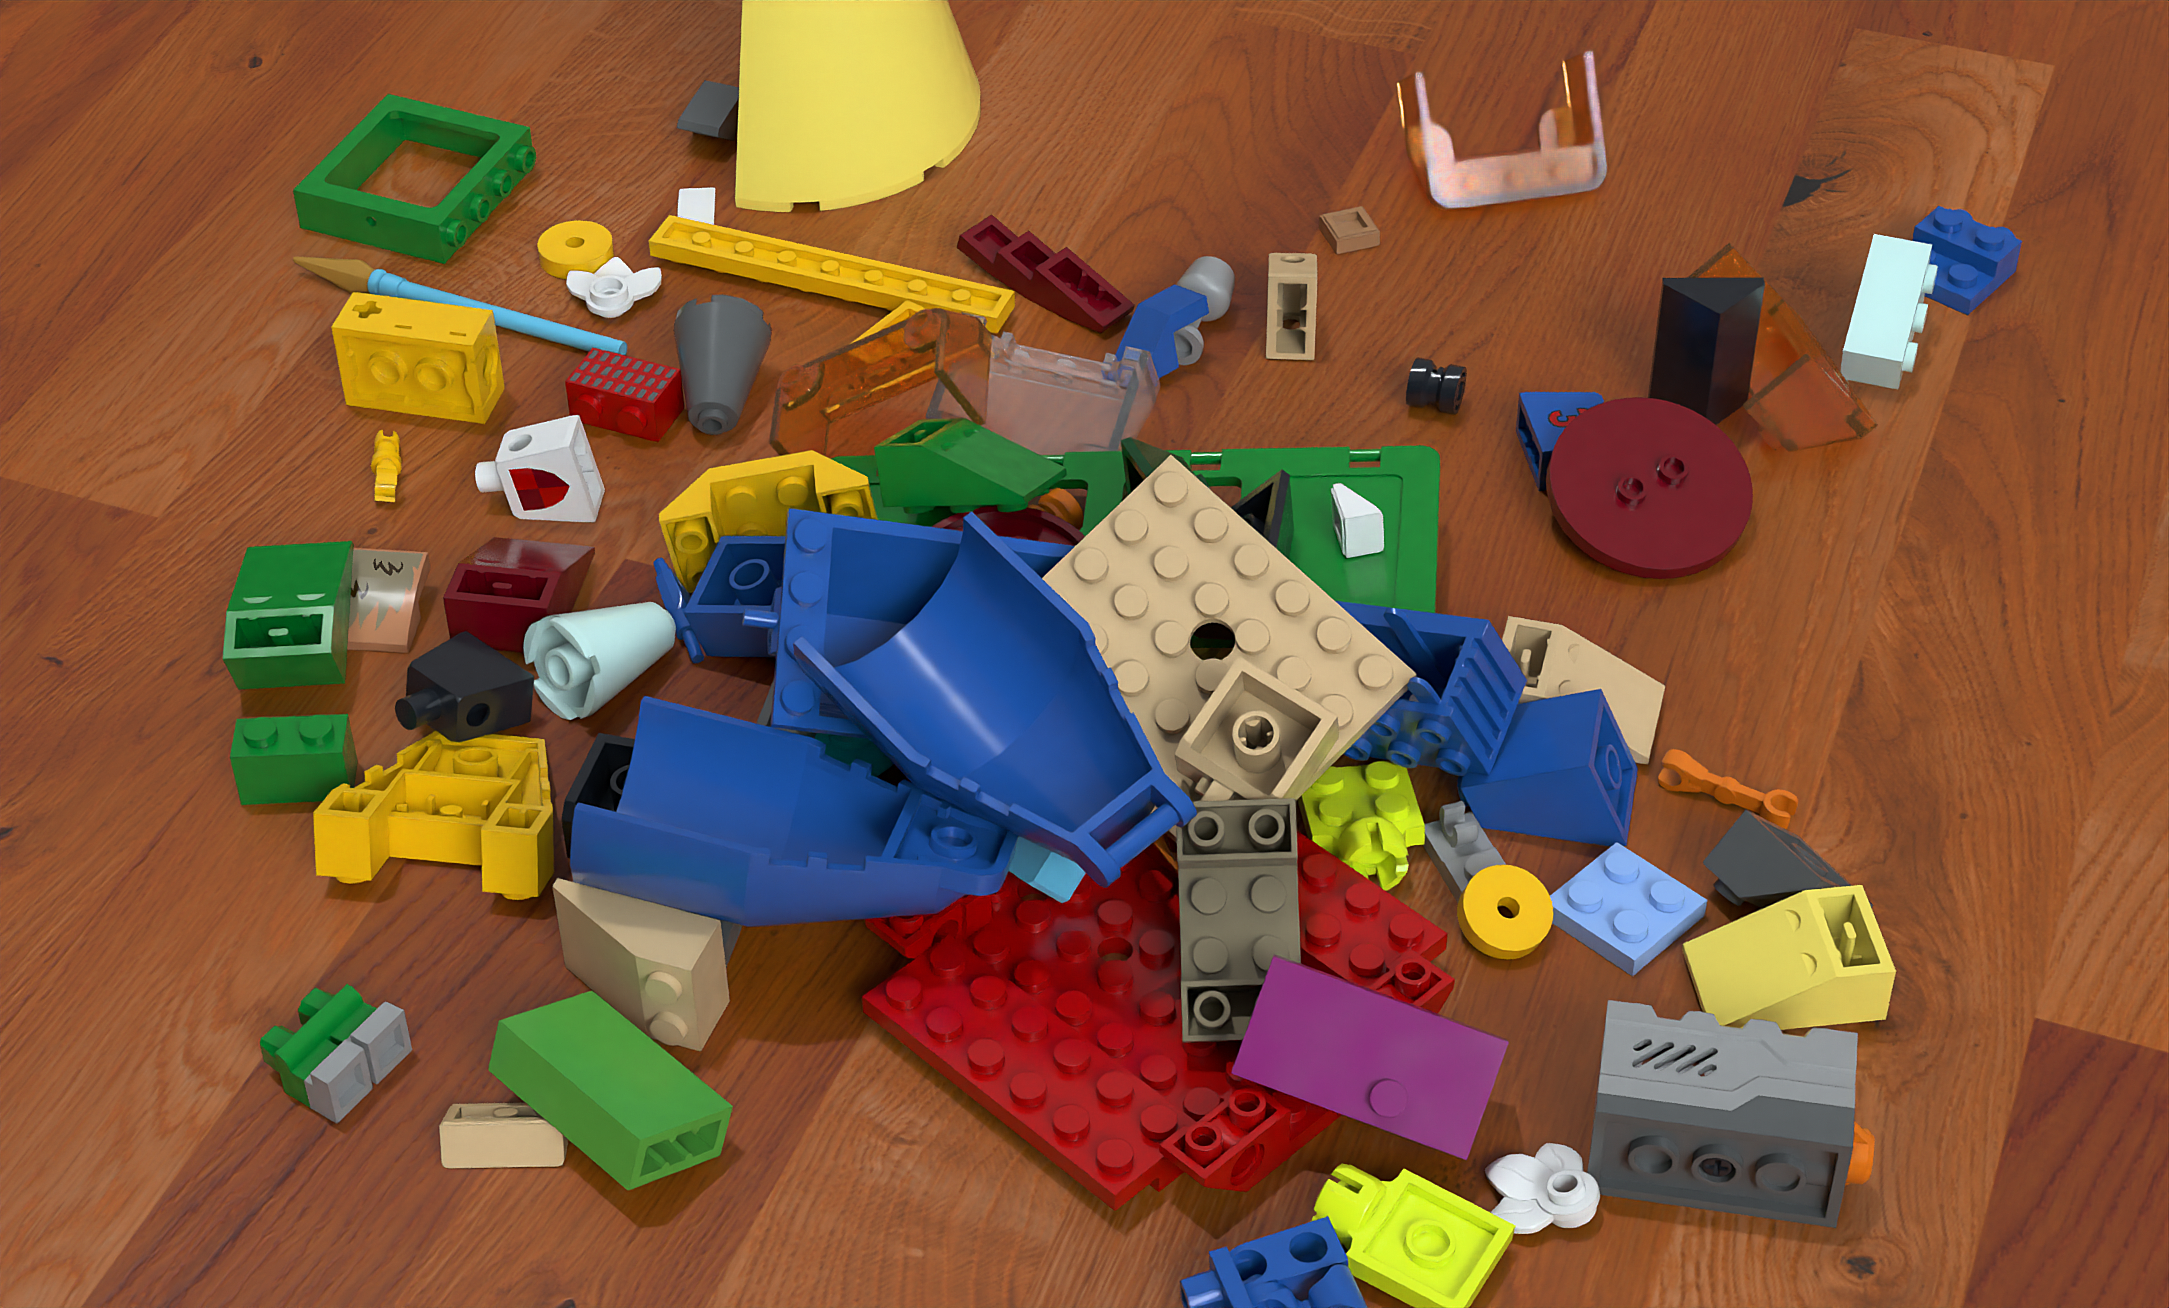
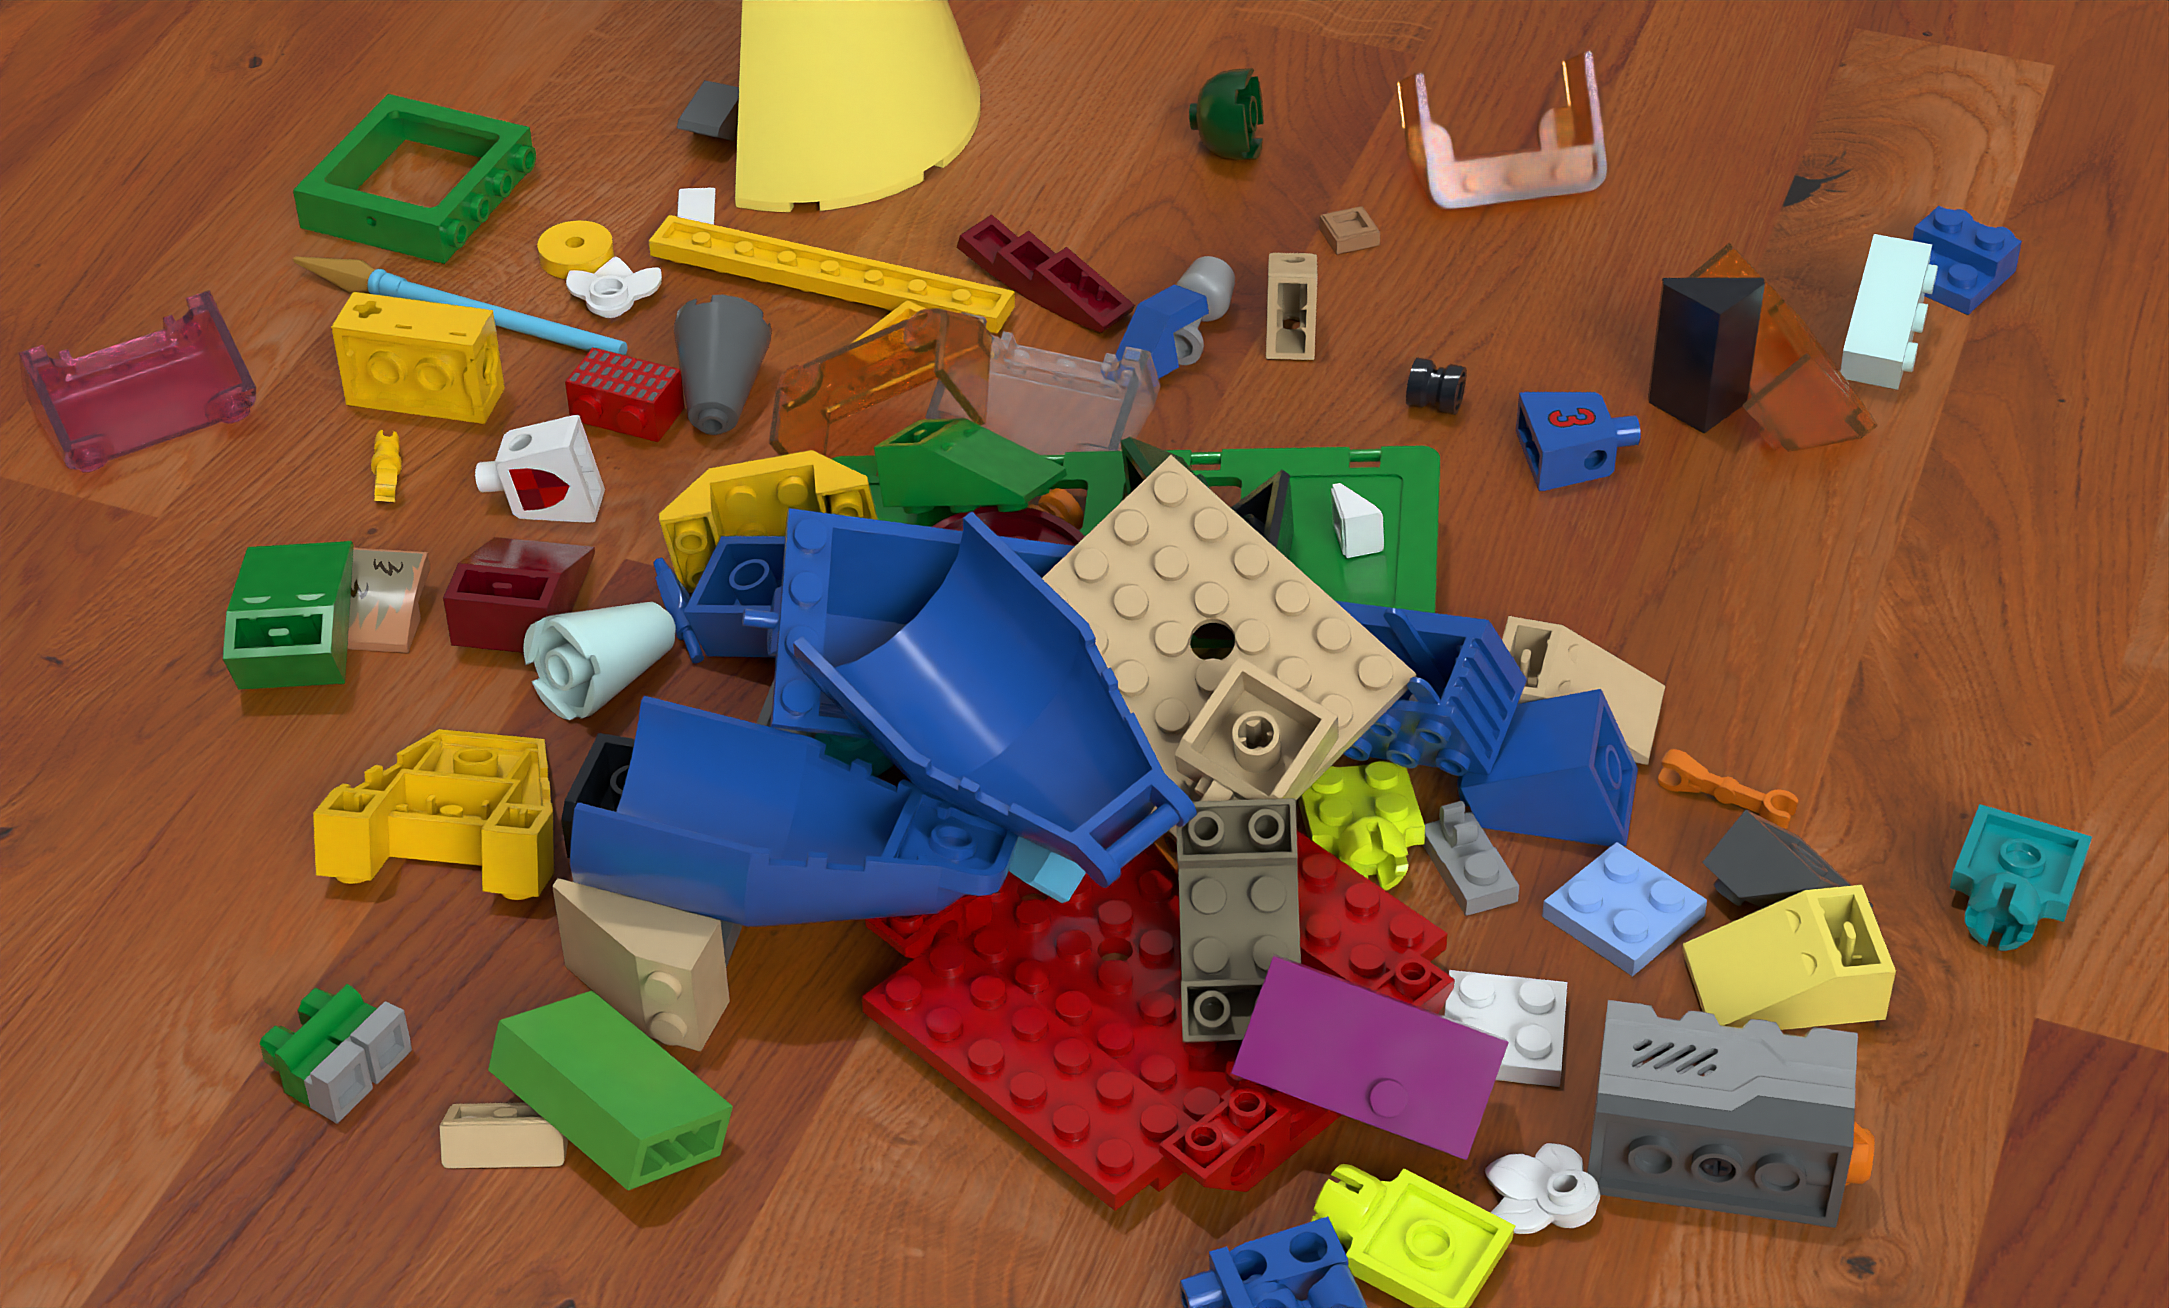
green brick [230,714,358,805] -> none
black torso [395,631,534,742] -> none
yellow piece [1457,865,1553,960] -> none
dark red plate [1546,397,1753,579] -> none
none -> clear pink windscreen [19,290,256,472]
none -> dark green cylinder [1189,68,1264,160]
none -> white plate [1445,970,1567,1087]
none -> teal plate [1949,804,2092,951]

